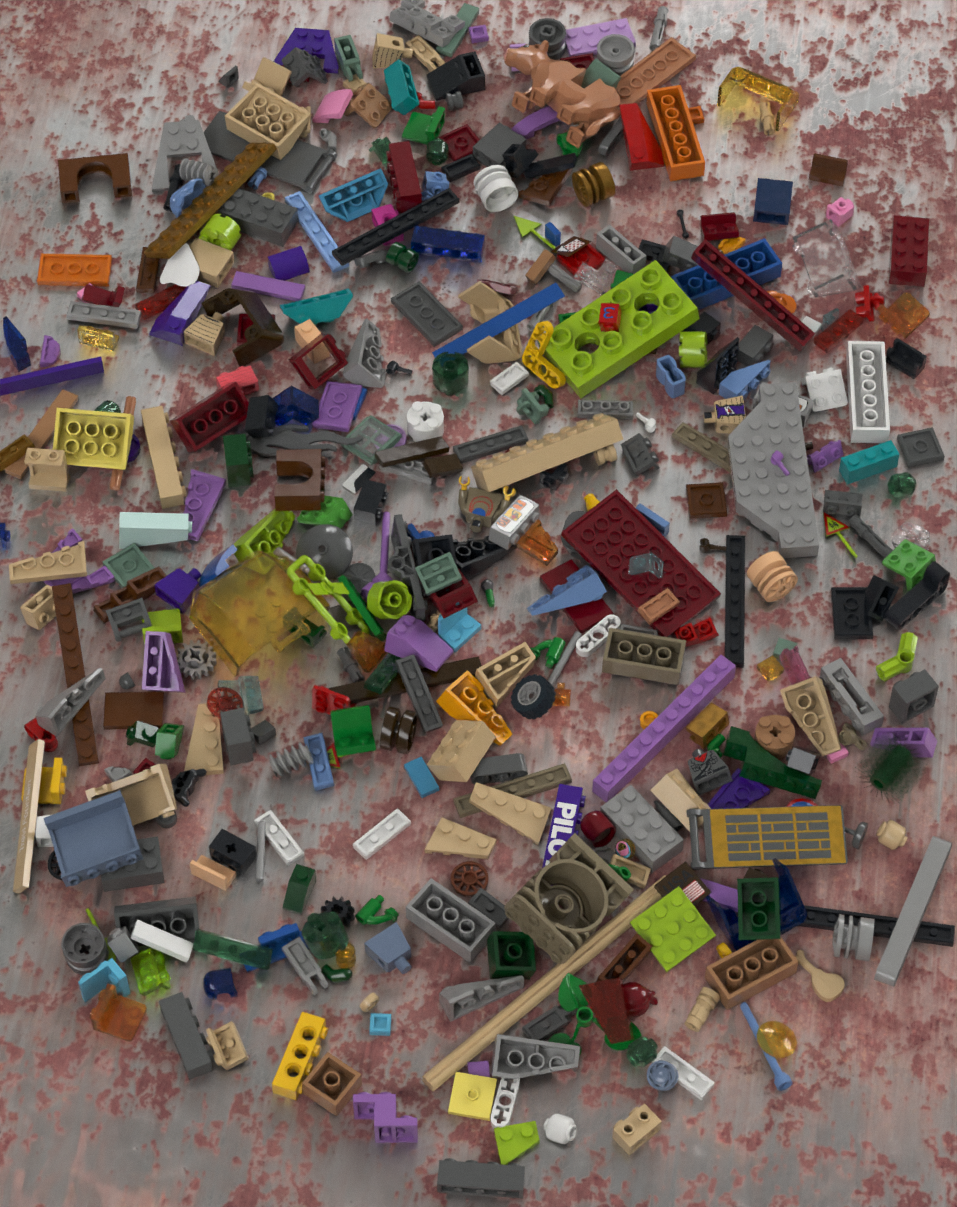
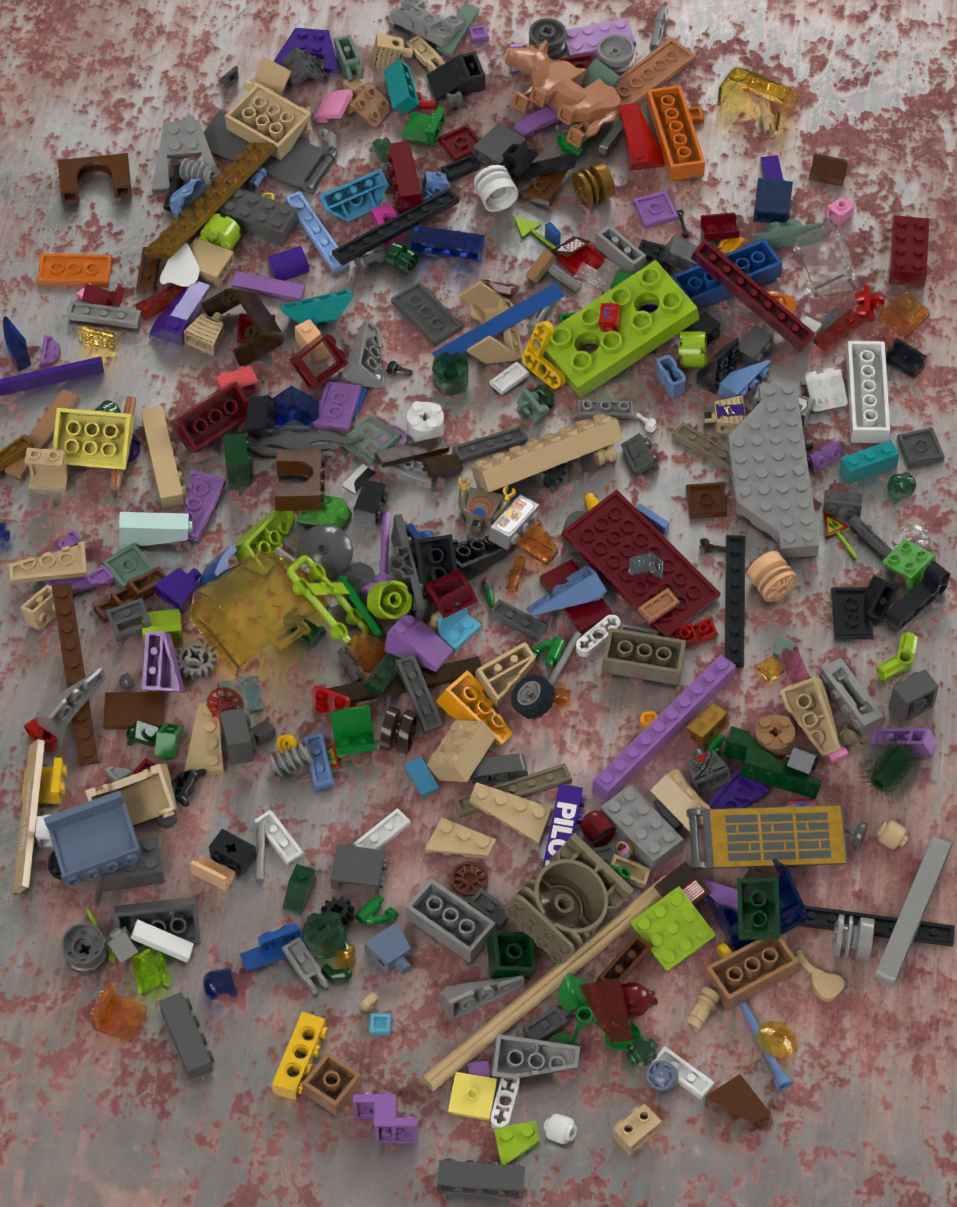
medium azure bracket [78,958,131,1002] -> none
clear green tile [193,929,273,970] -> none
tan bracket [206,1021,249,1070] -> none
sand green slope [415,552,463,595] -> none
clear green head [426,138,449,166] -> none
medium lavender hand [770,450,790,476] -> none
none -> yellow tile [277,734,297,754]
none -> dark grey panel [330,844,389,895]
none -> dark grey tile [489,599,548,642]
none -> clear orange axle [506,555,526,593]
none -> medium lavender tile [633,191,678,229]
none -> reddish brown slope [705,1074,770,1132]
none -> sand green bracket [752,219,823,249]
none -> dark purple tile [760,155,784,180]

